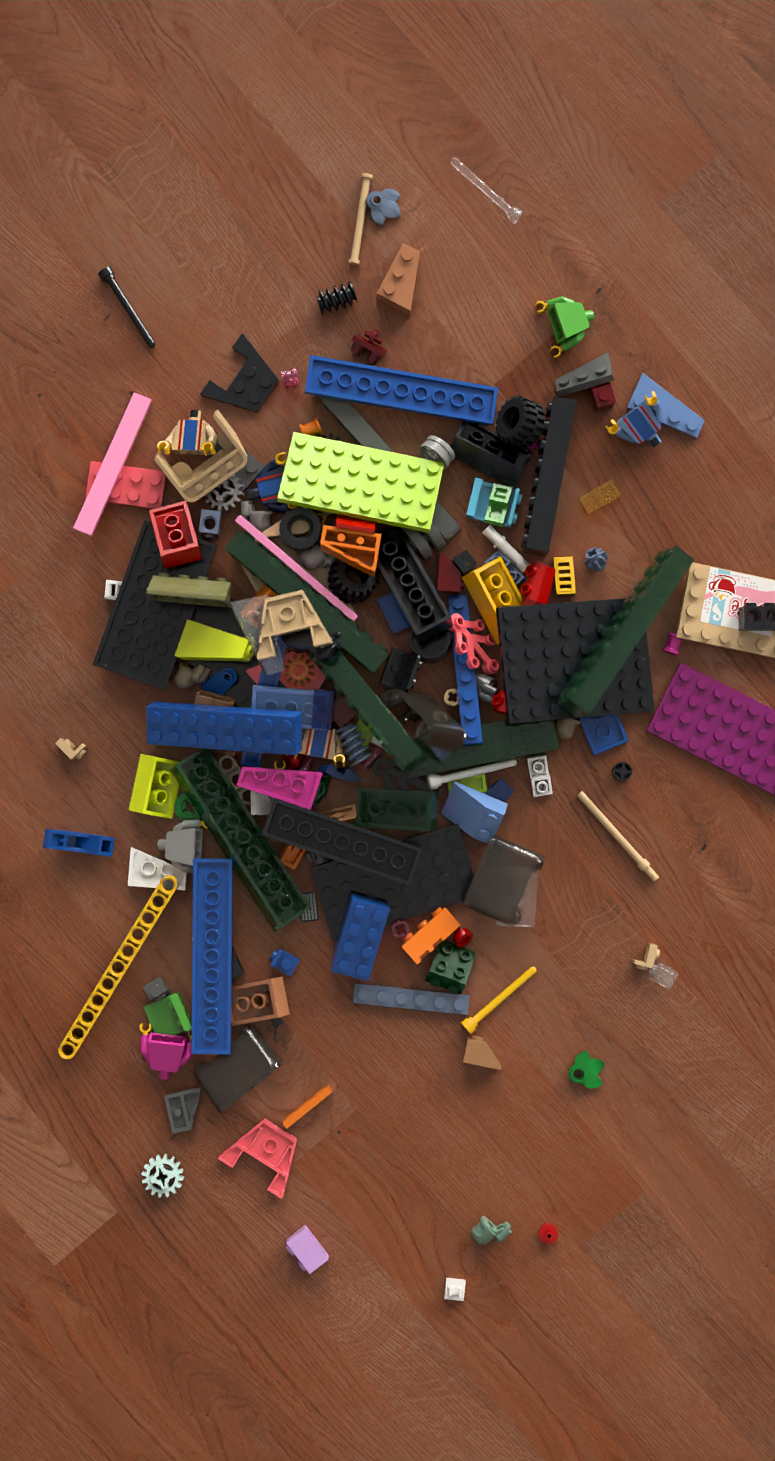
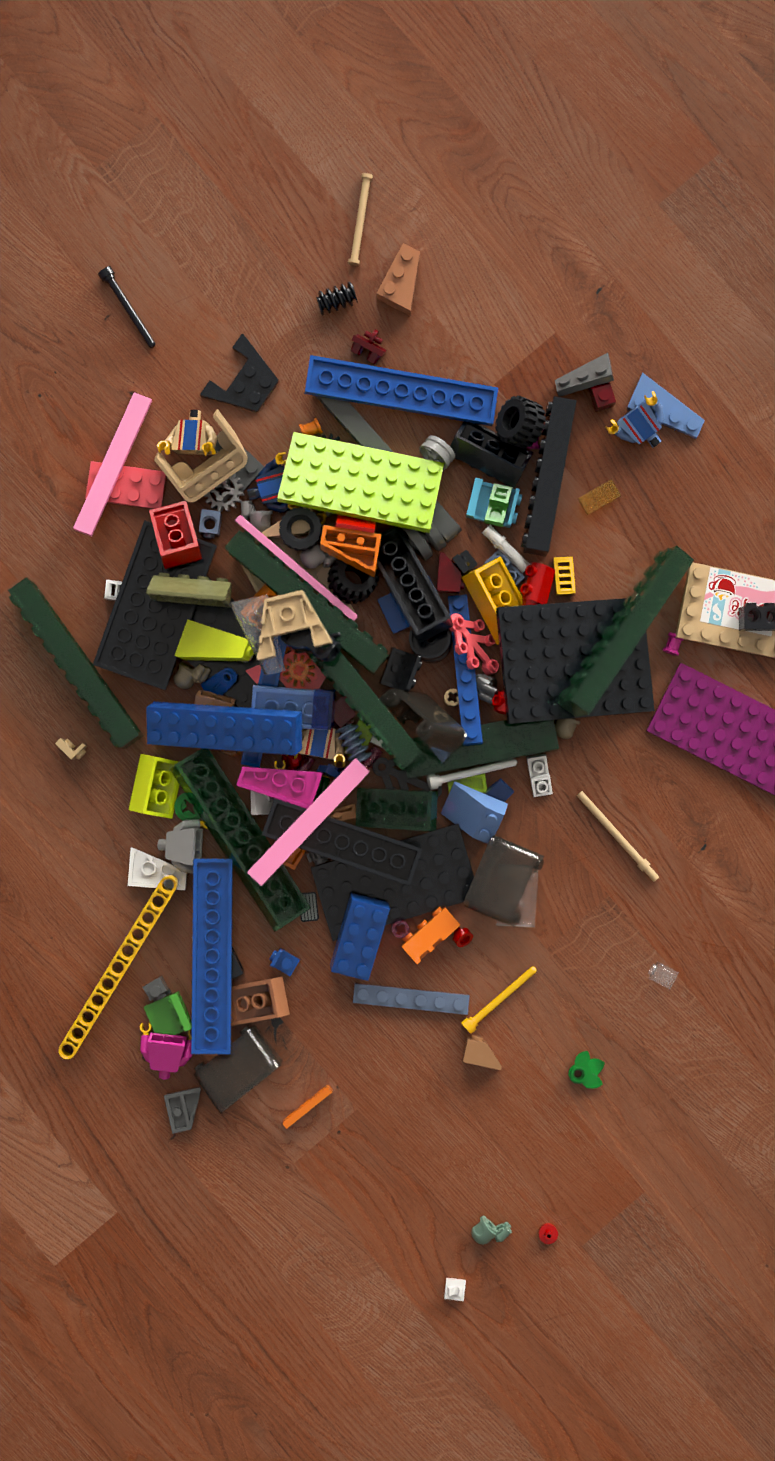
blue arch [43,829,115,857] -> none
light aqua gear [141,1154,184,1198] -> none
dark tan beam [218,755,251,805] -> none
coral wing [218,1118,297,1199] -> none
clear pink wheel [281,367,300,389] -> none
lavender brick [286,1225,329,1274] -> none
sand blue plate [366,189,401,225] -> none
dark green bracket [425,940,475,994] -> none
clear piece [450,157,523,224] -> none
bright green torso [535,296,594,358] -> none
blue tile [578,715,629,756] -> none
sand blue gear [584,548,609,571] -> none
black wheel [612,762,632,782] -> none
tan bracket [632,943,660,971] -> none
none -> clear green brick [8,577,144,749]
none -> bright pink tile [247,758,370,886]

